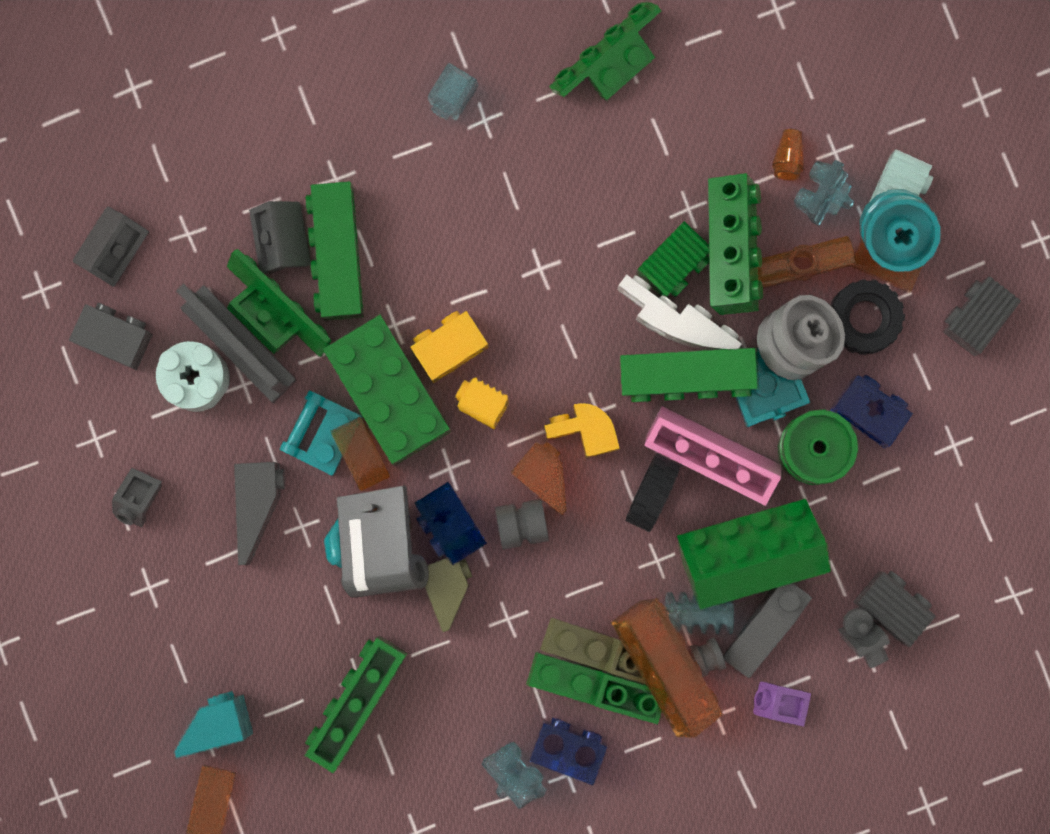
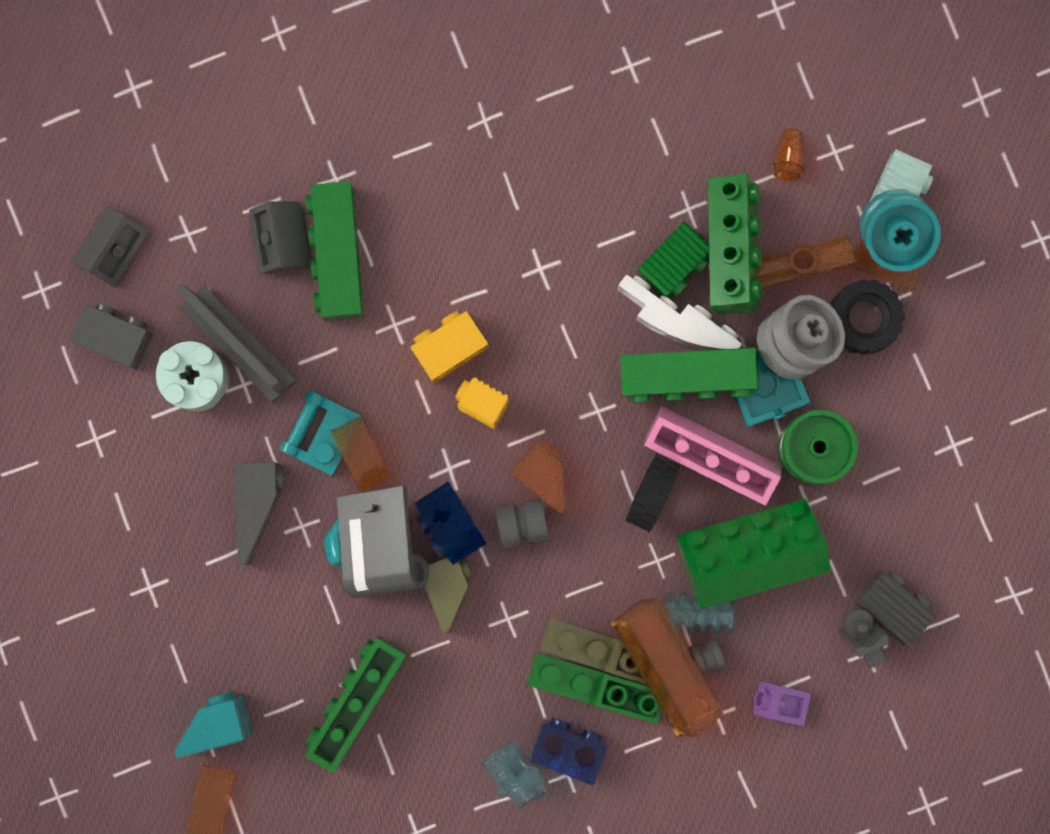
dark grey bracket [112,468,162,527] -> none
green bracket [227,249,331,357] -> none
green brick [323,315,451,466] -> none
clear light blue brick [428,63,478,120] -> none
yellow brick [544,403,620,458] -> none
green bracket [549,2,661,100] -> none
dark grey slope [723,583,812,678] -> none
clear light blue hips [794,160,854,226] -> none
clear blue brick [830,375,913,448] -> none
dark grey brick [943,277,1021,356] -> none

